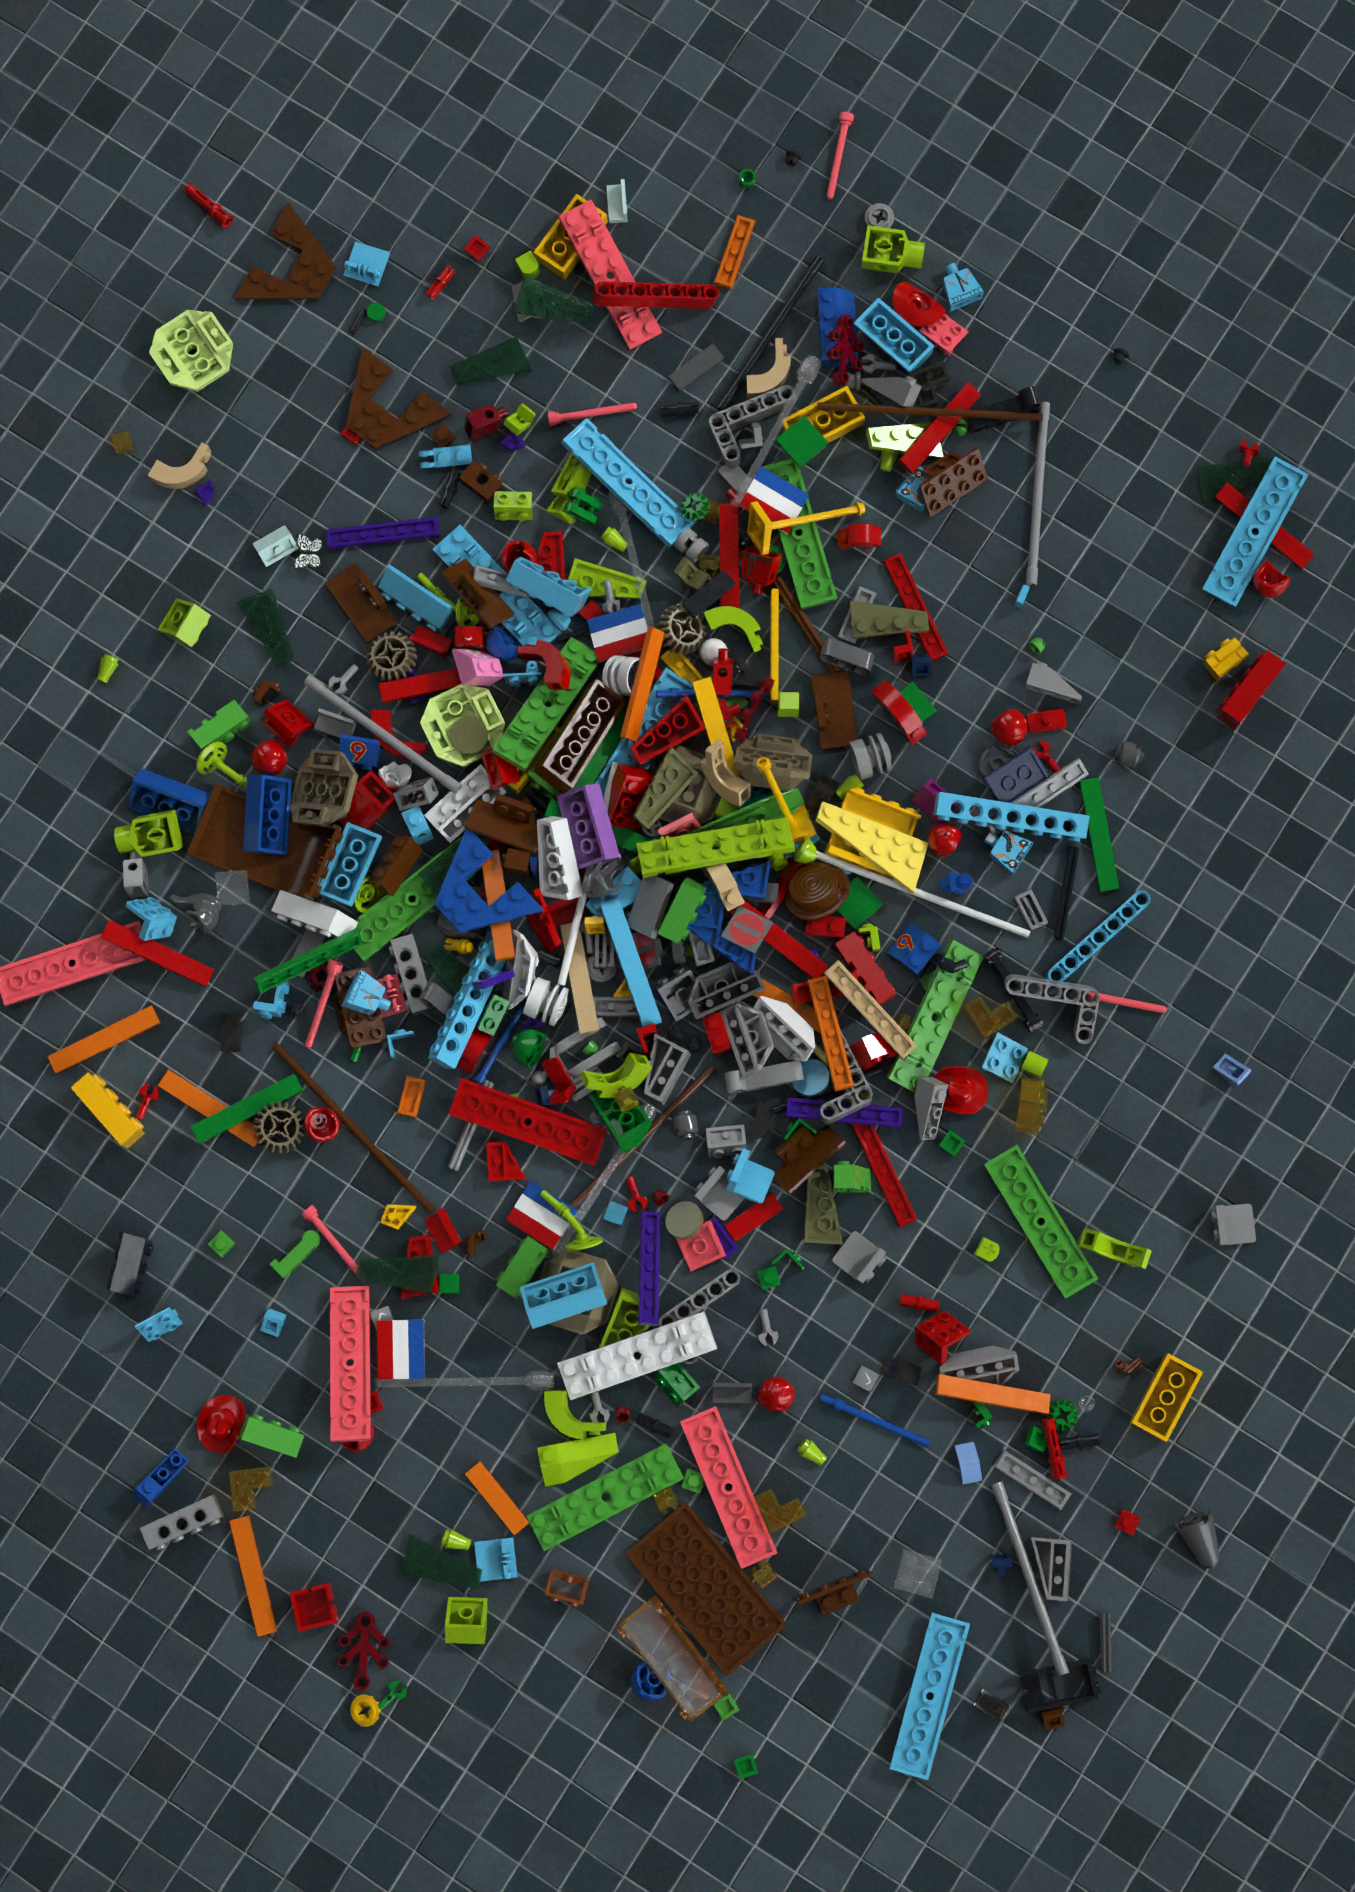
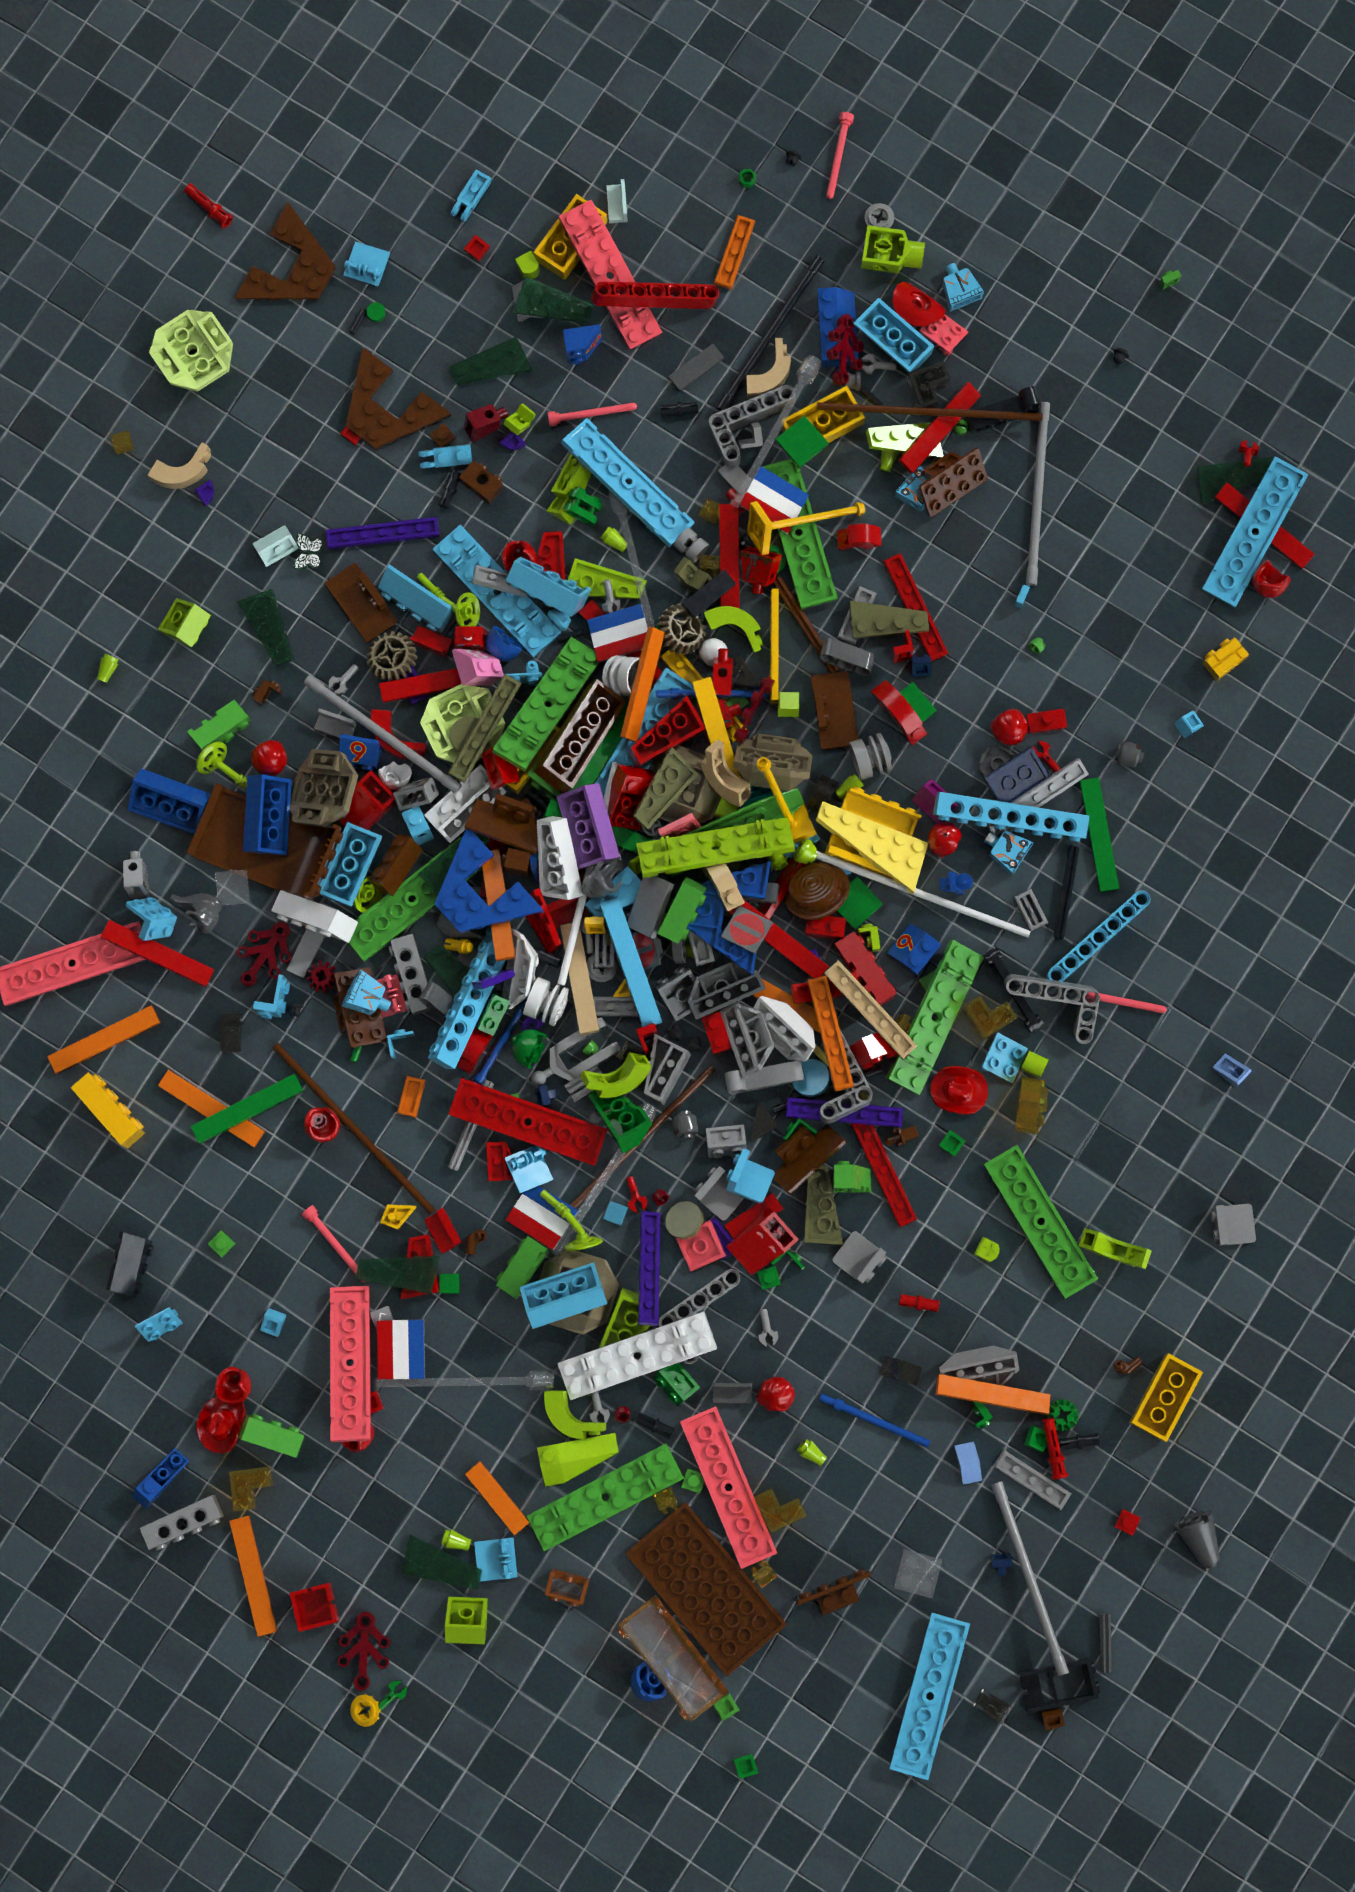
lime brick [114,810,184,857] -> none
red bar [136,1083,160,1120] -> none
green tile [253,928,362,994] -> none
dark tan gear [253,1101,305,1154] -> none
red bracket [263,699,314,748] -> none
bright green leg [270,1230,321,1279] -> none
coral piece [305,960,343,1048] -> none
red axle [425,265,456,300] -> none
reddish brown bracket [441,559,515,629] -> none
lime bracket [494,491,533,521] -> none
red arch [517,640,571,691] -> none
red bracket [542,1057,576,1105] -> none
clear yellow tile [613,1086,639,1112] -> none
green gear [680,492,710,521] -> none
light grey slope [853,1366,879,1392] -> none
light grey slope [861,376,922,407] -> none
light grey slope [914,1077,948,1140] -> none
red bracket [915,1310,970,1365] -> none
black arm [938,958,968,973] -> none
light grey slope [1025,662,1082,705] -> none
light grey wedge [1031,1537,1072,1601] -> none
clear hinge [1079,1395,1095,1412] -> none
red brick [1216,650,1286,731] -> none
none -> red piece [214,1367,252,1405]
none -> dark red plant [237,922,292,987]
none -> olive tile [448,674,521,783]
none -> medium azure hinge [451,169,492,222]
none -> medium azure hinge [504,1145,553,1193]
none -> blue slope [563,324,602,365]
none -> red slope [726,1208,799,1275]
none -> reddish brown piece [885,1125,919,1147]
none -> bright green plate [1159,270,1181,290]
none -> medium azure slope [1174,711,1204,738]

